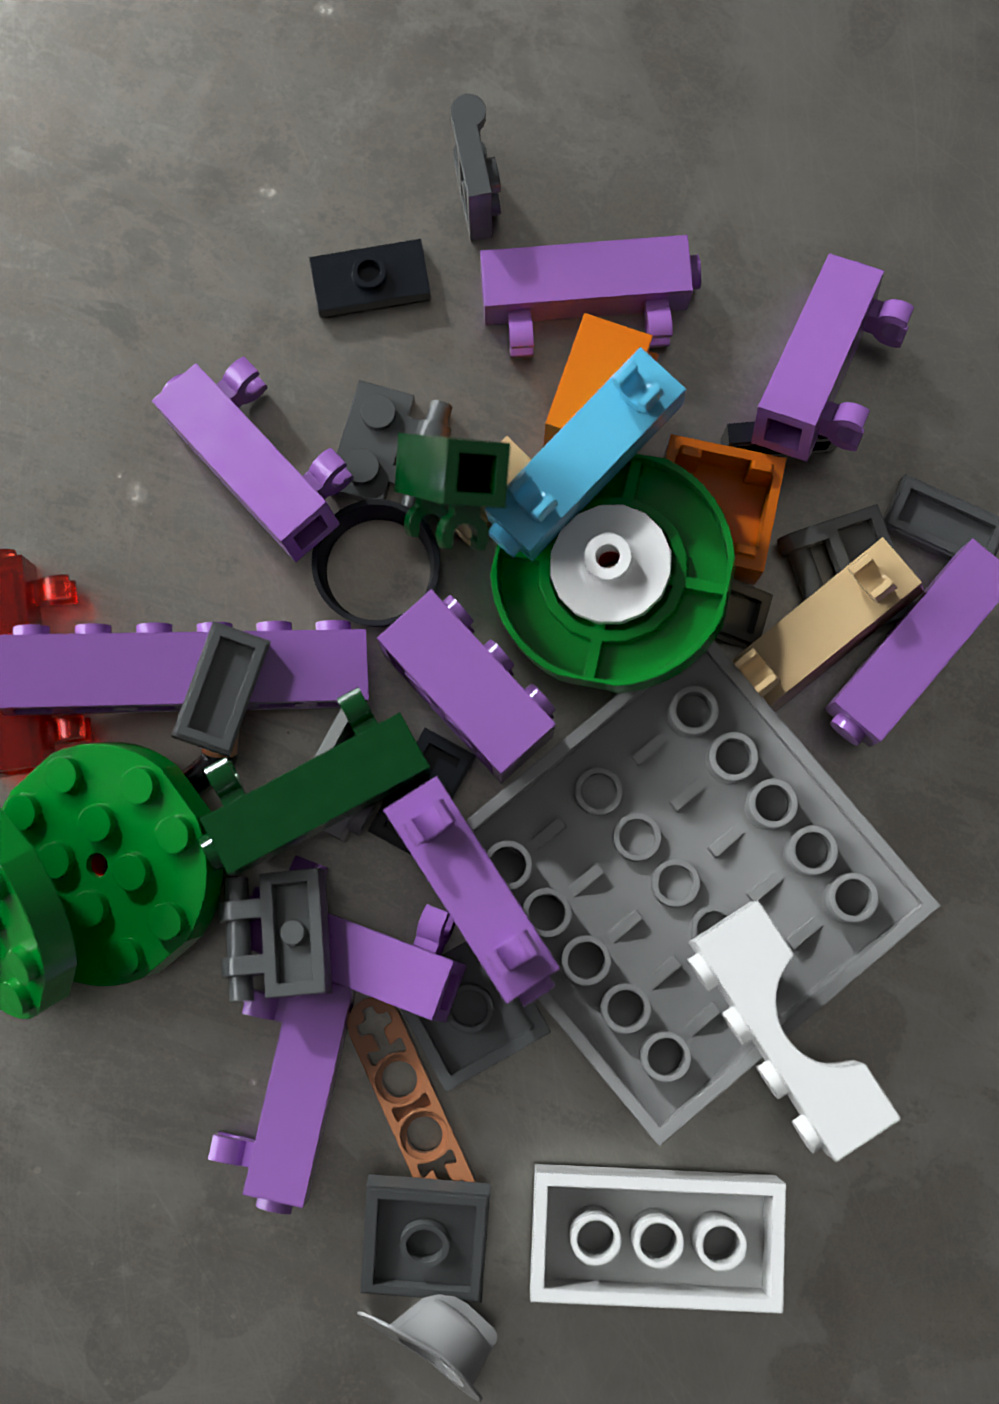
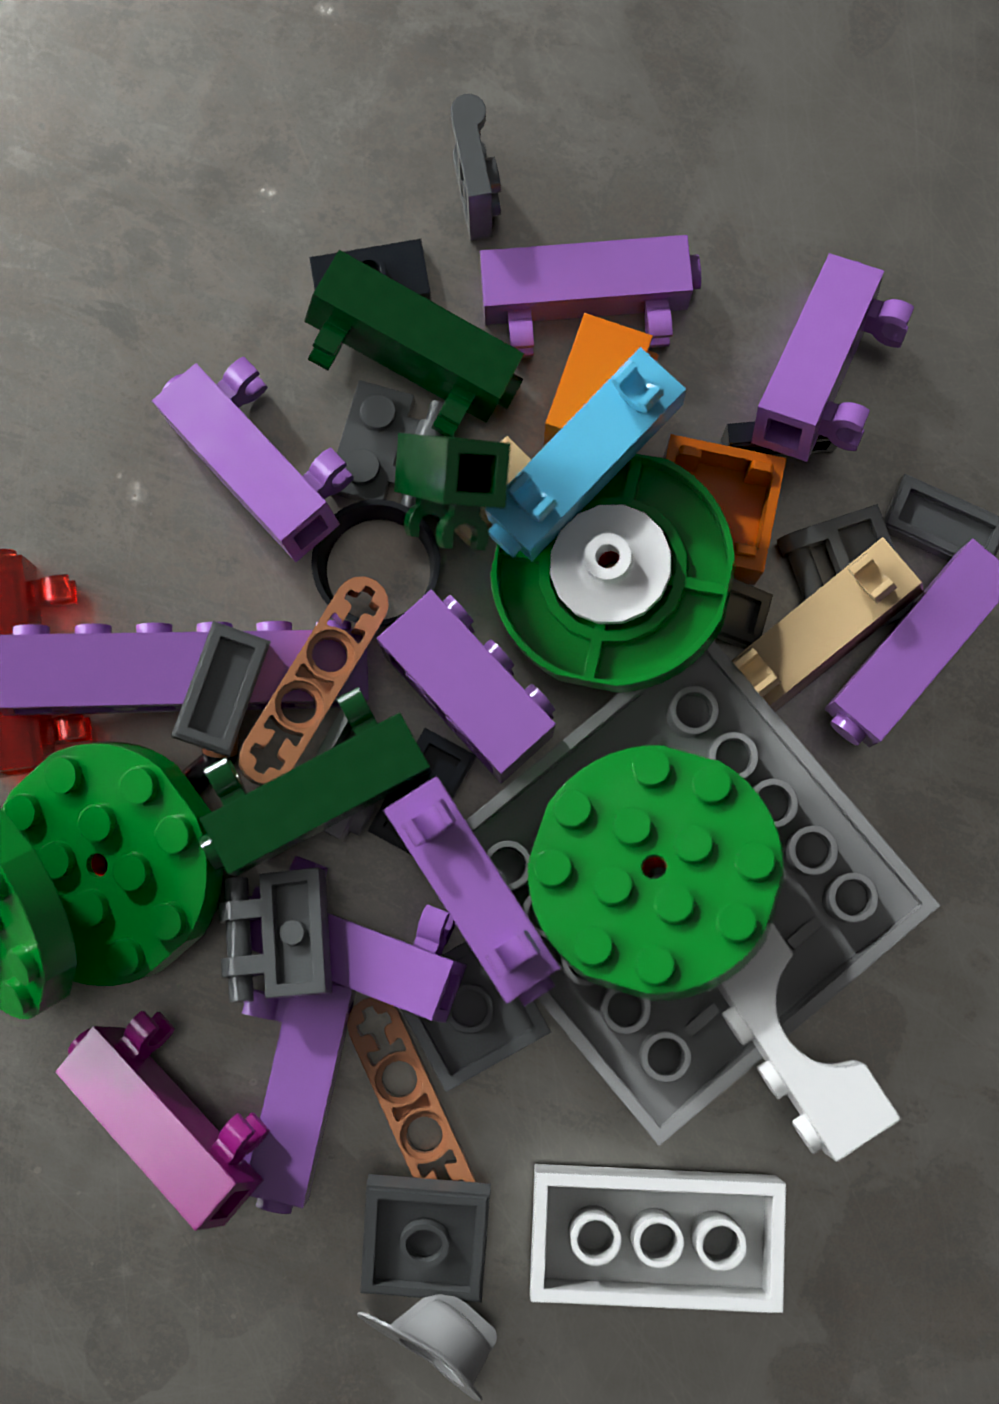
none -> brick [55,1011,270,1231]
none -> nougat beam [239,576,389,786]
none -> dark green brick [304,250,524,437]
none -> green piece [528,745,784,1001]

